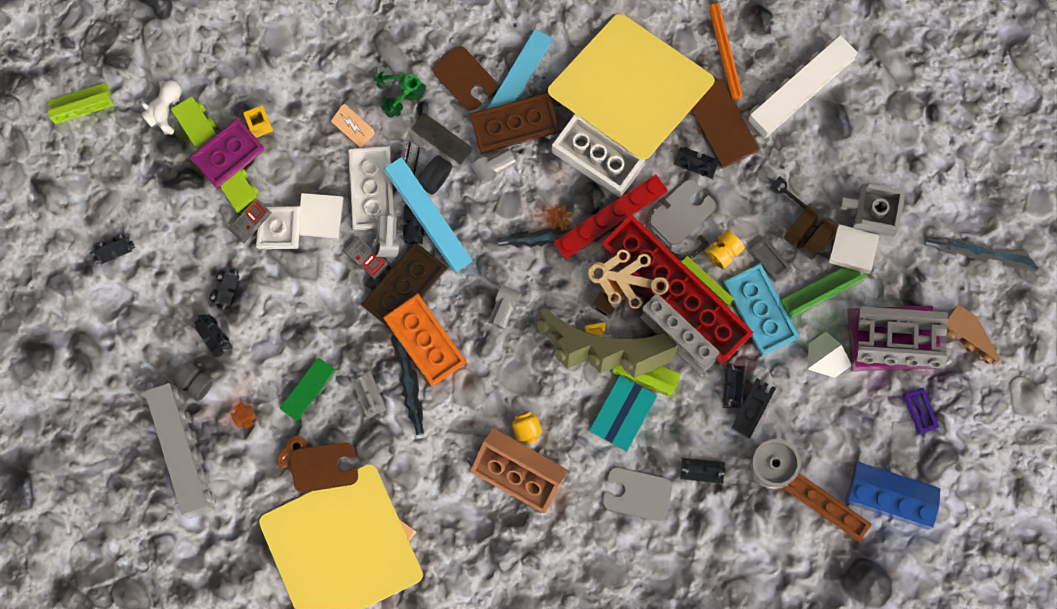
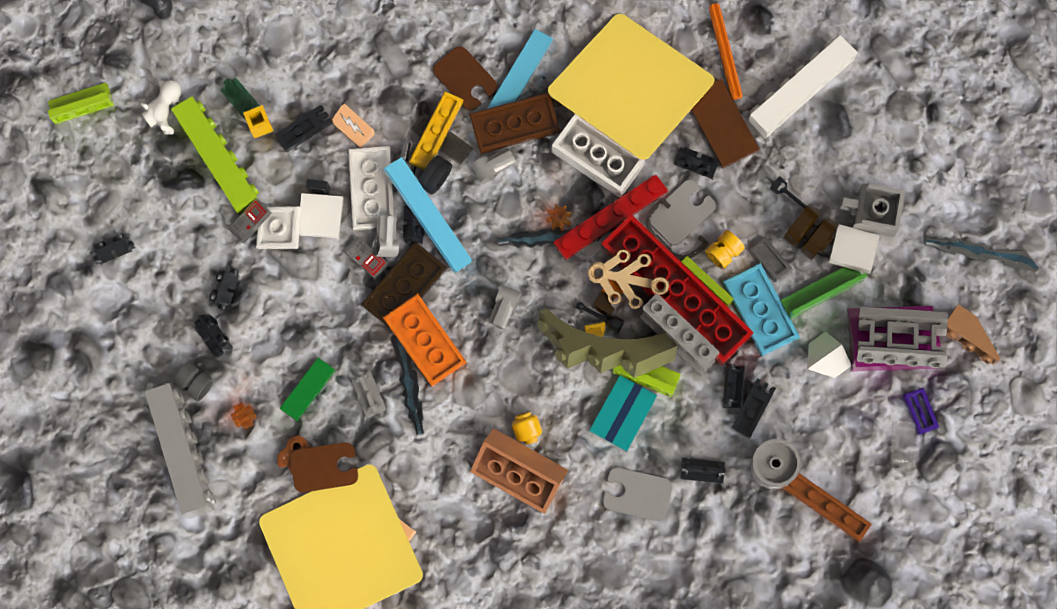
magenta tile [190,118,265,189] -> none
dark green plant [374,66,426,118] -> none
blue slope [845,461,941,530] -> none
none -> clear green hinge [220,78,260,120]
none -> black hinge [275,105,333,152]
none -> black tile [306,179,330,195]
none -> yellow tile [409,91,463,170]
none -> black hinge [576,302,625,335]

